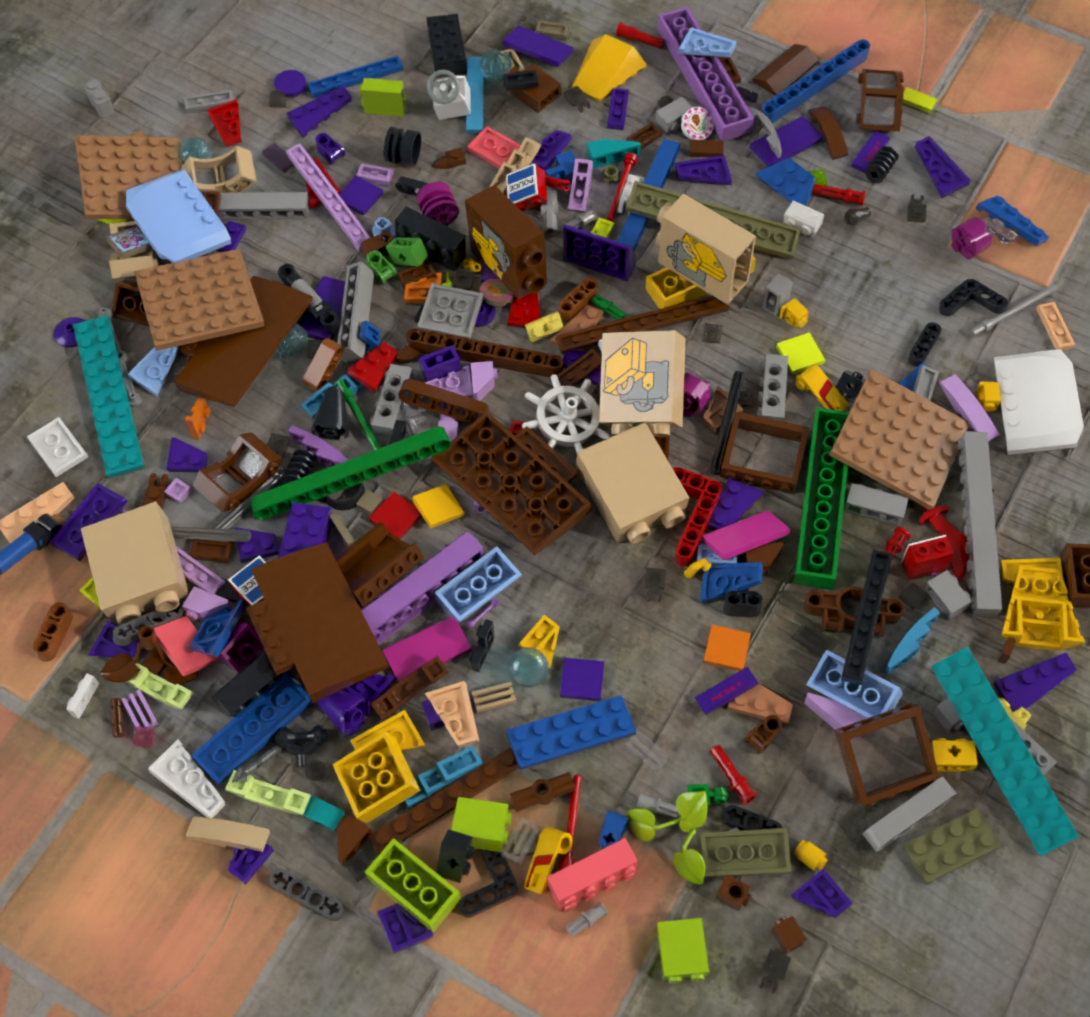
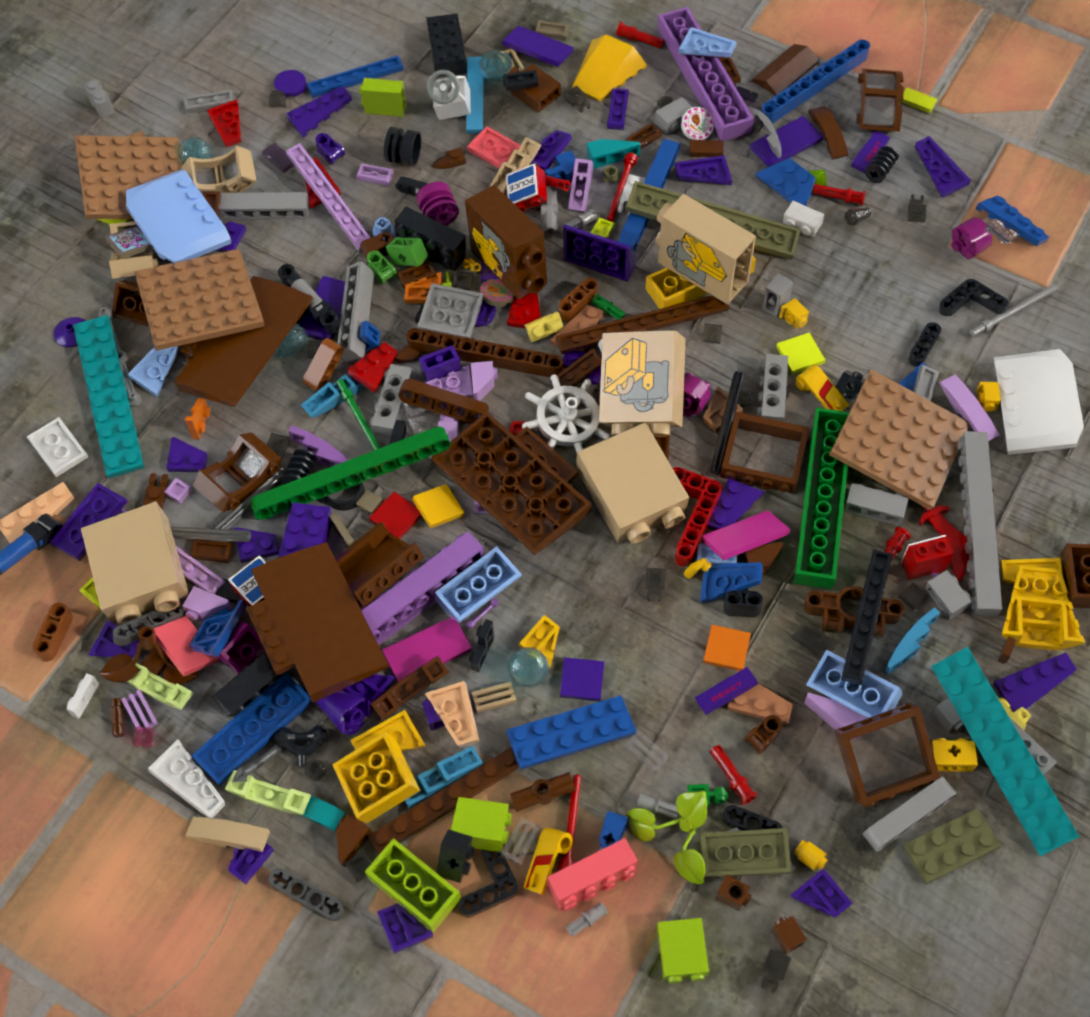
black cone [311,386,349,440] -> none
dark purple tile [339,176,383,216] -> none
light nougat tile [1036,302,1075,351] -> none

